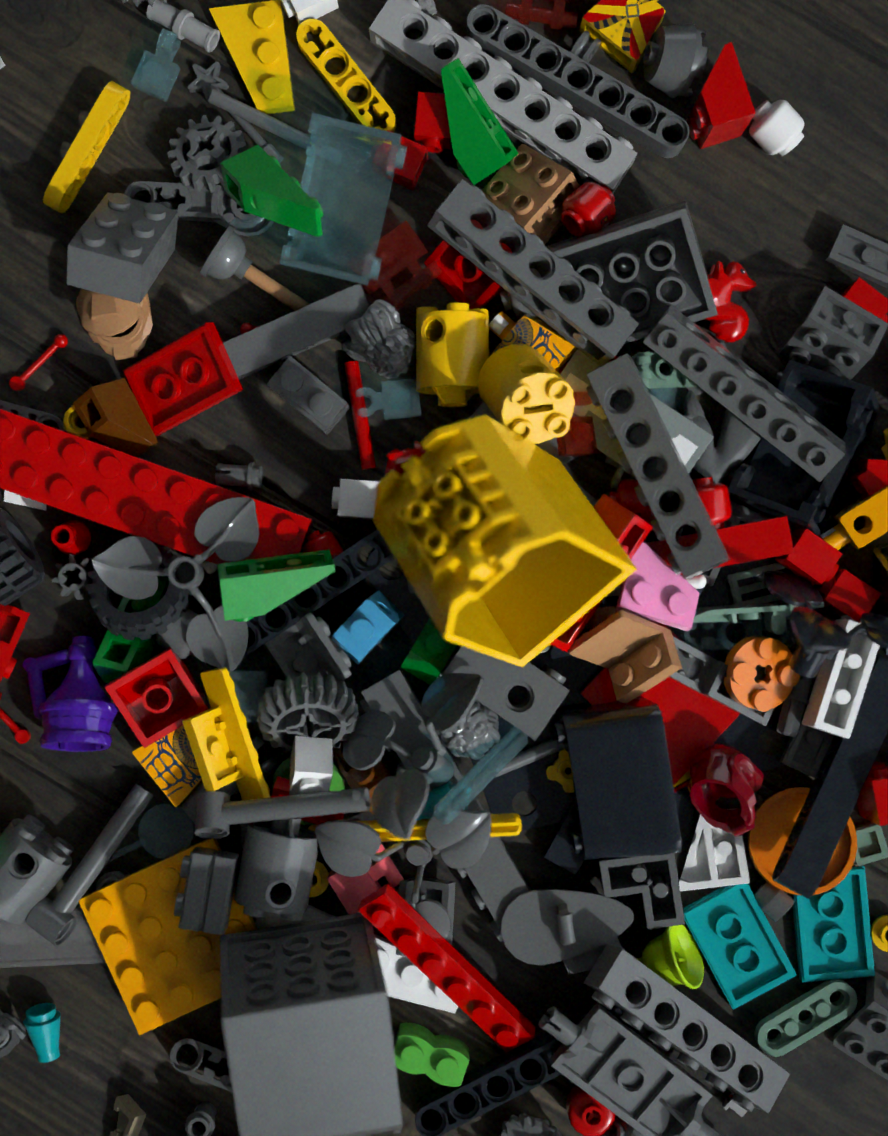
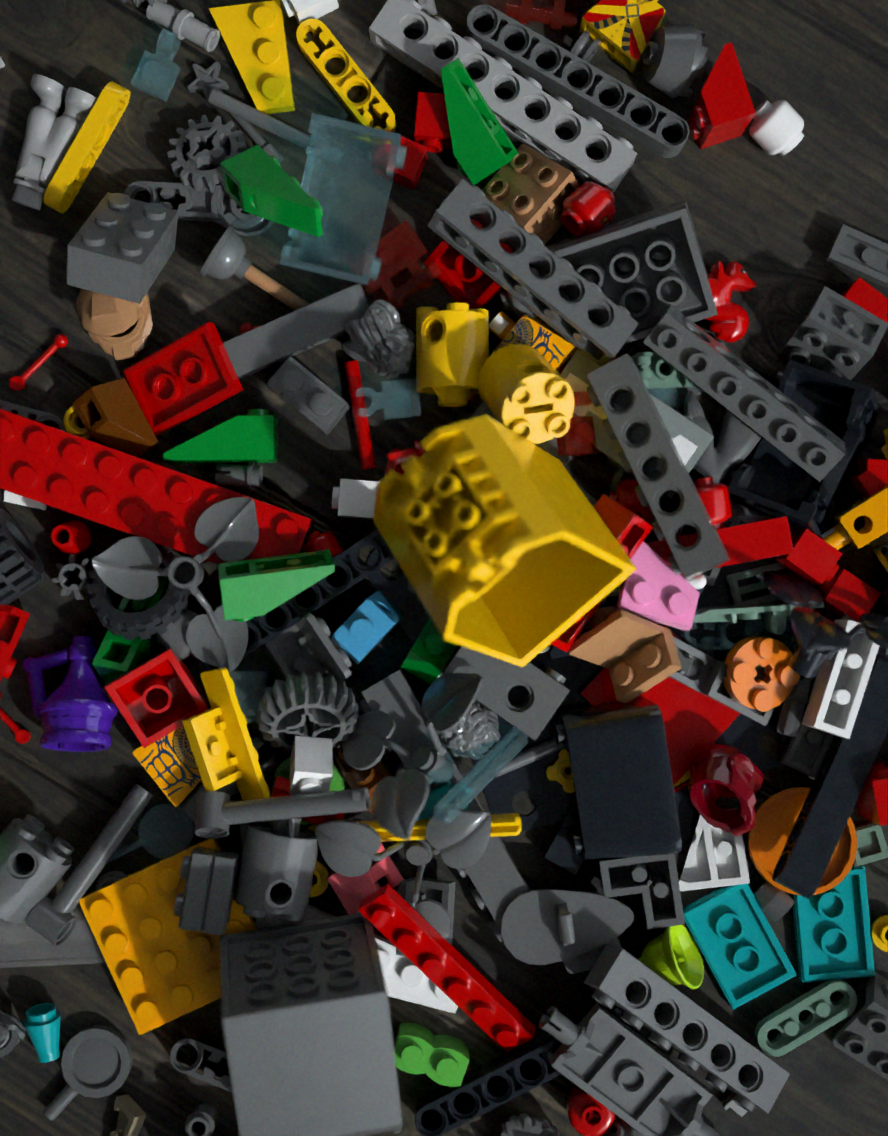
none -> light grey piece [12,74,97,211]
none -> dark grey piece [43,1024,133,1120]
none -> green slope [163,409,278,464]

